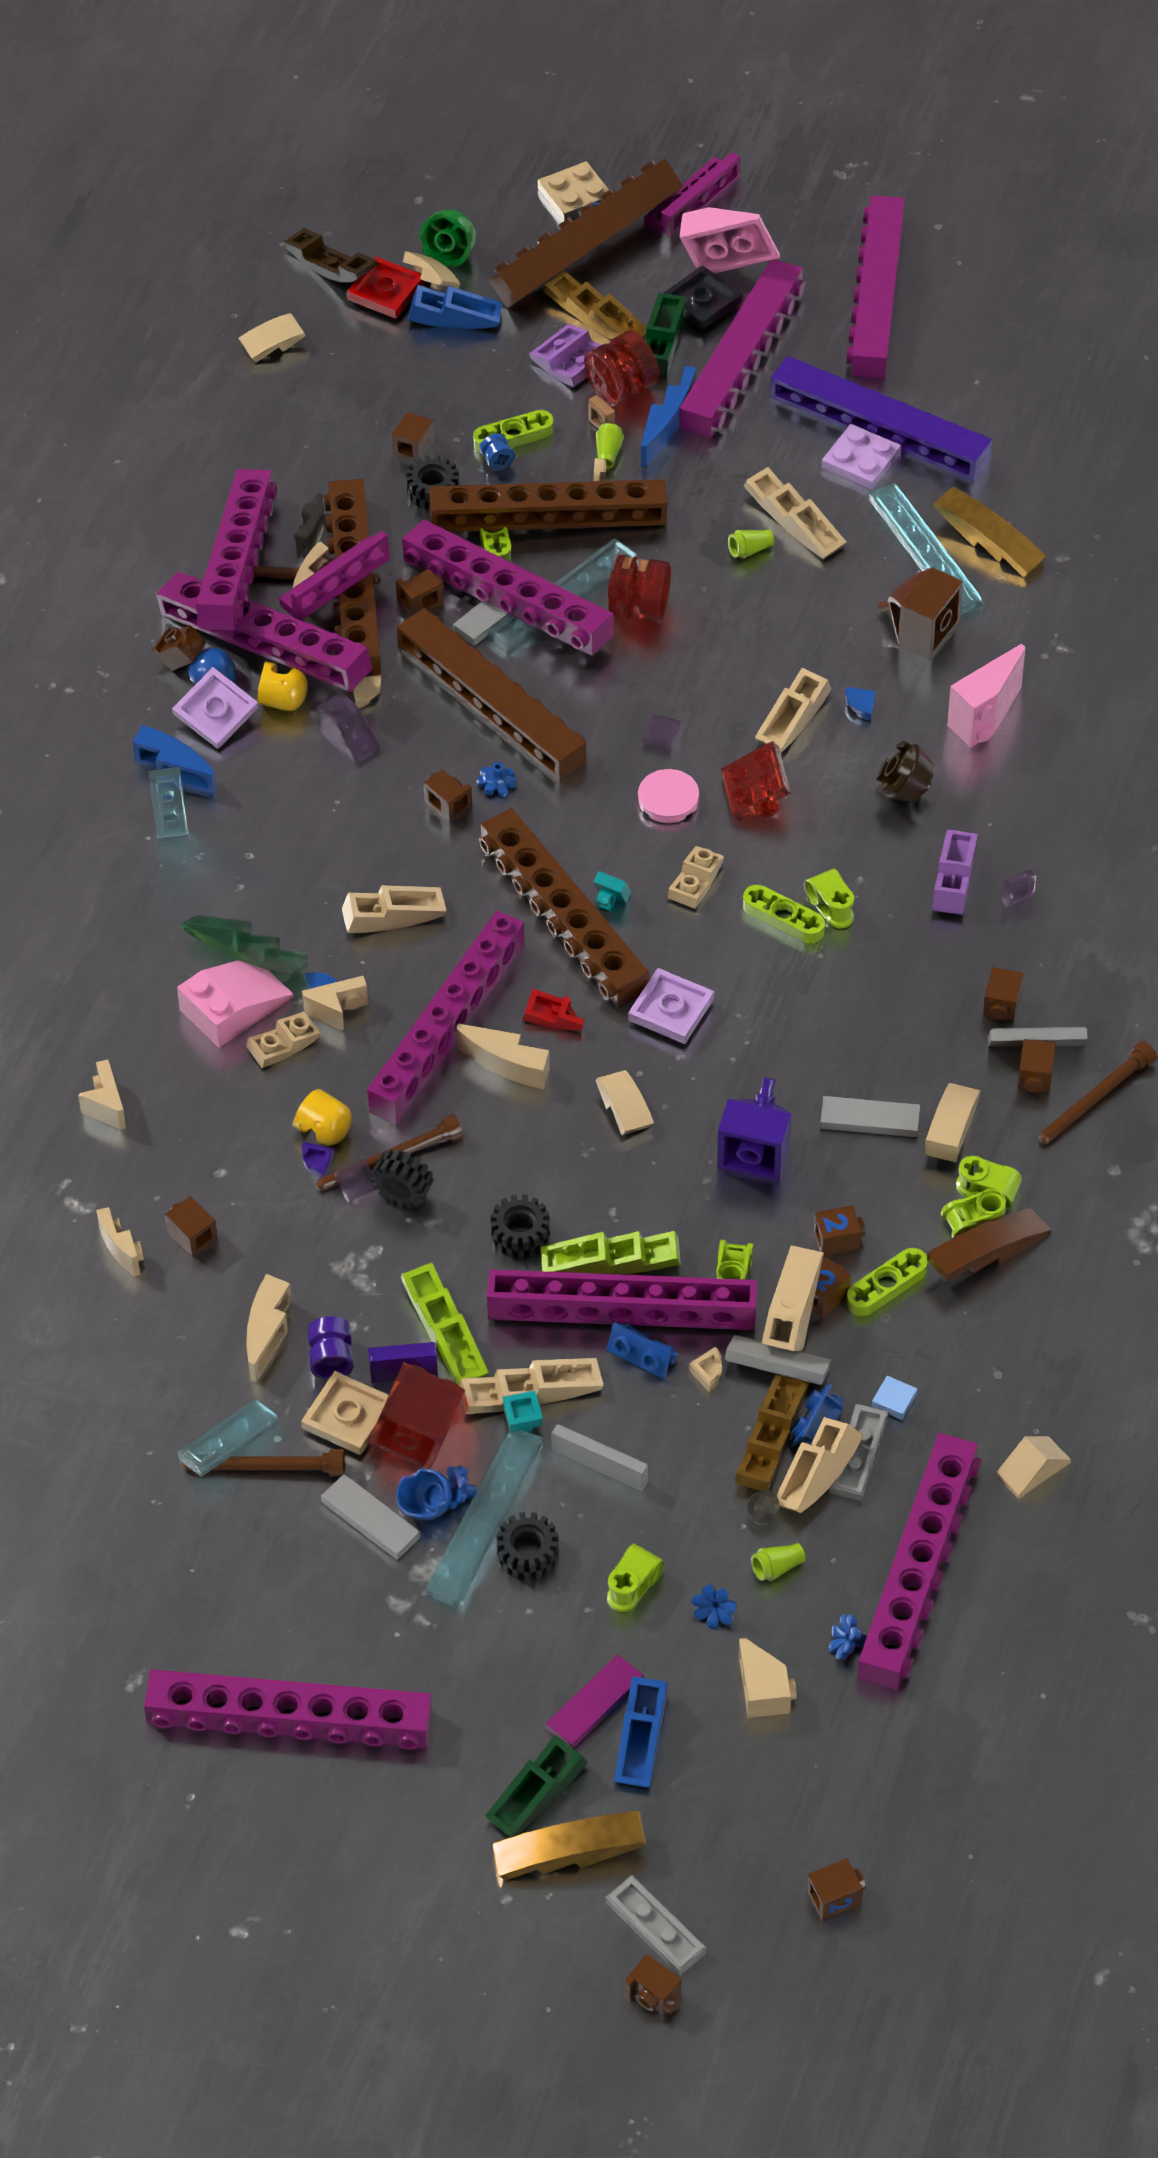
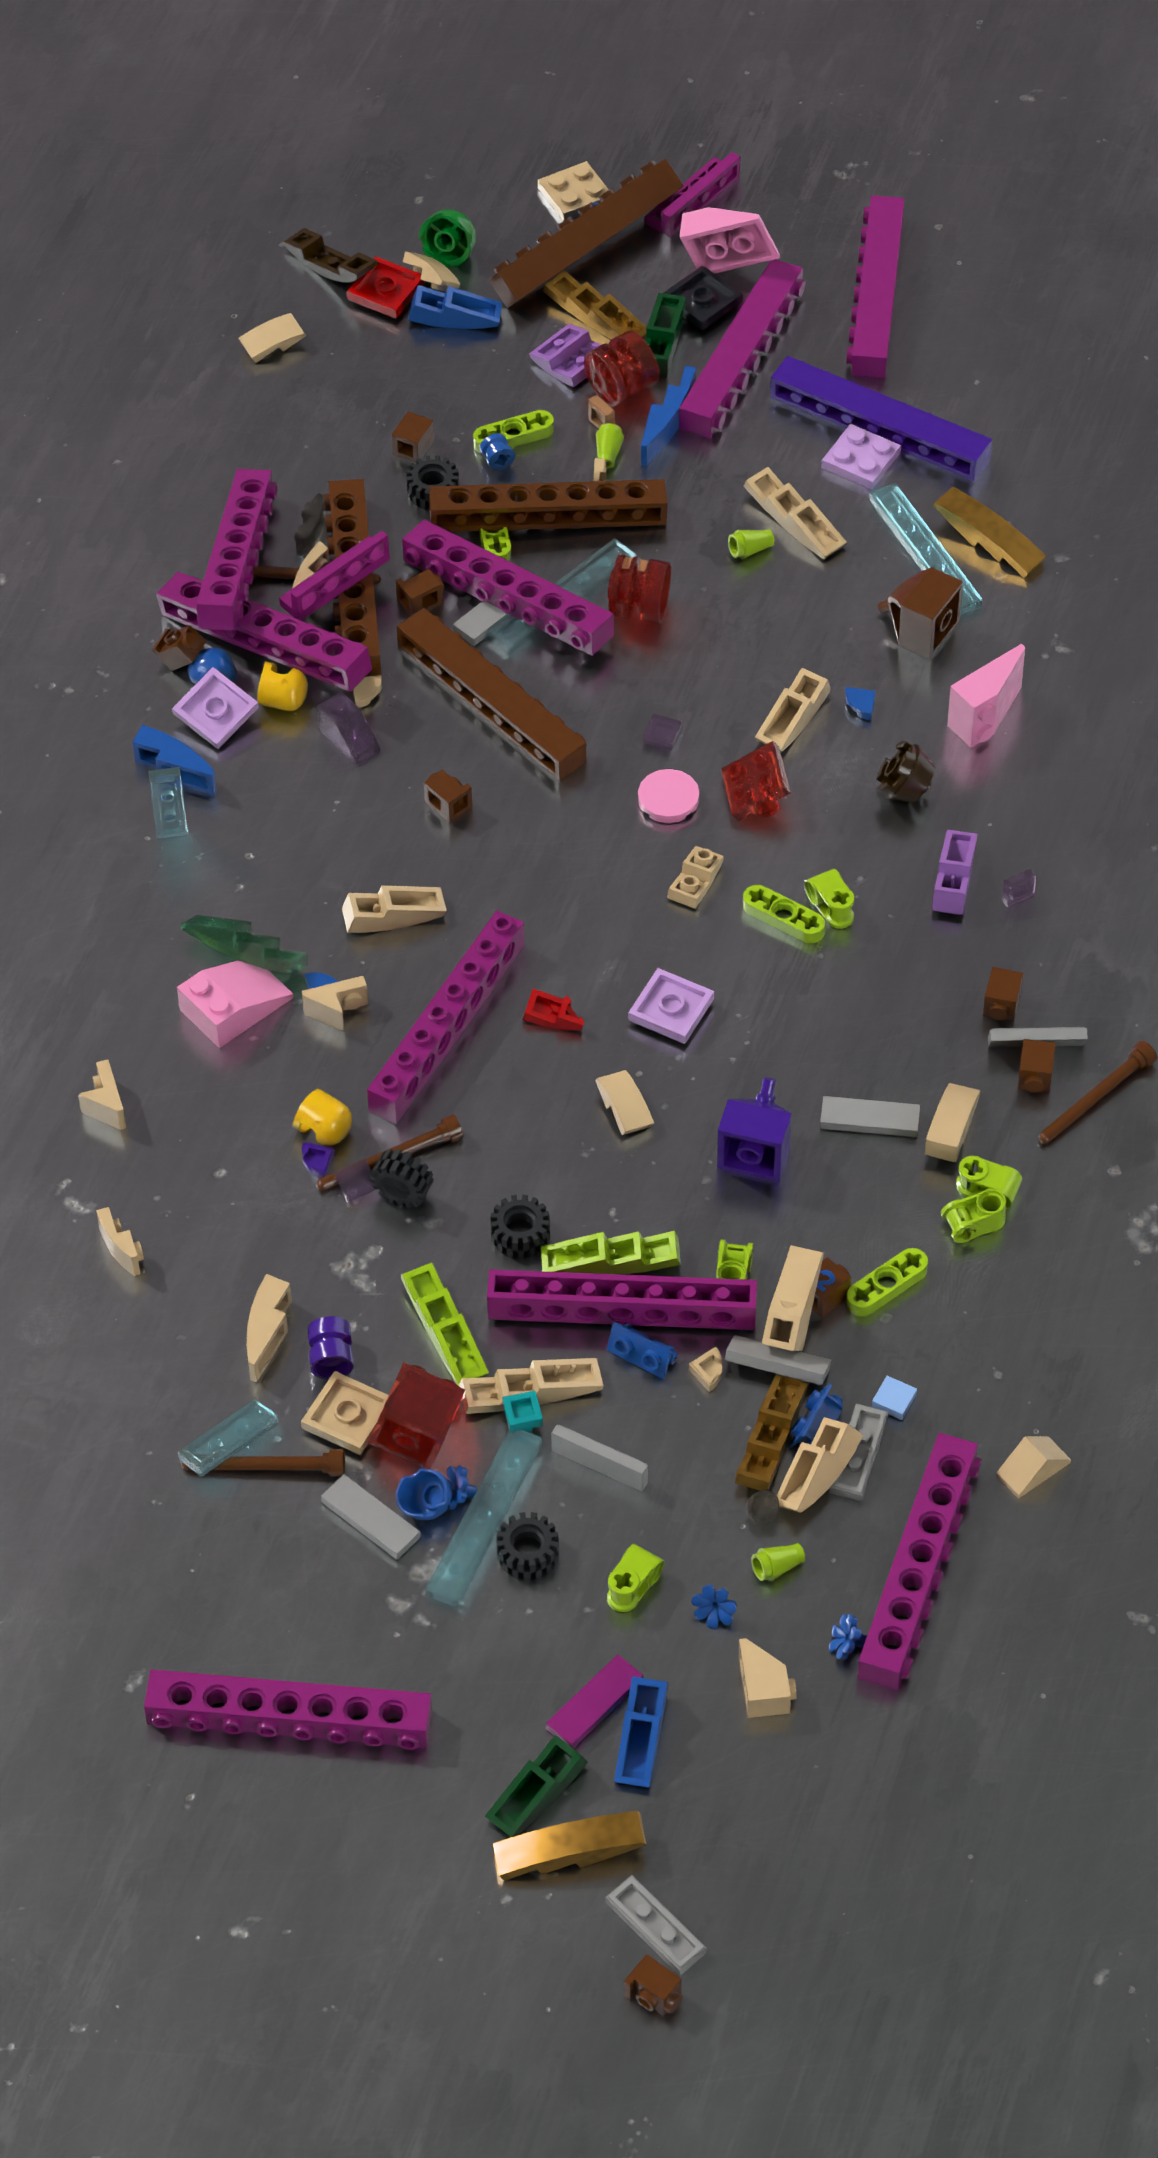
reddish brown brick [165,1196,218,1257] -> none
tan slope [246,1012,320,1068] -> none
dark purple panel [368,1342,438,1383] -> none
tan slope [456,1024,550,1089] -> none
blue plant [476,762,517,798] -> none
reddish brown brick [479,808,649,1008] -> none
teal tile [593,871,631,912] -> none
reddish brown brick [807,1858,866,1920] -> none
reddish brown brick [814,1205,866,1257] -> none
reddish brown slope [927,1208,1051,1282] -> none

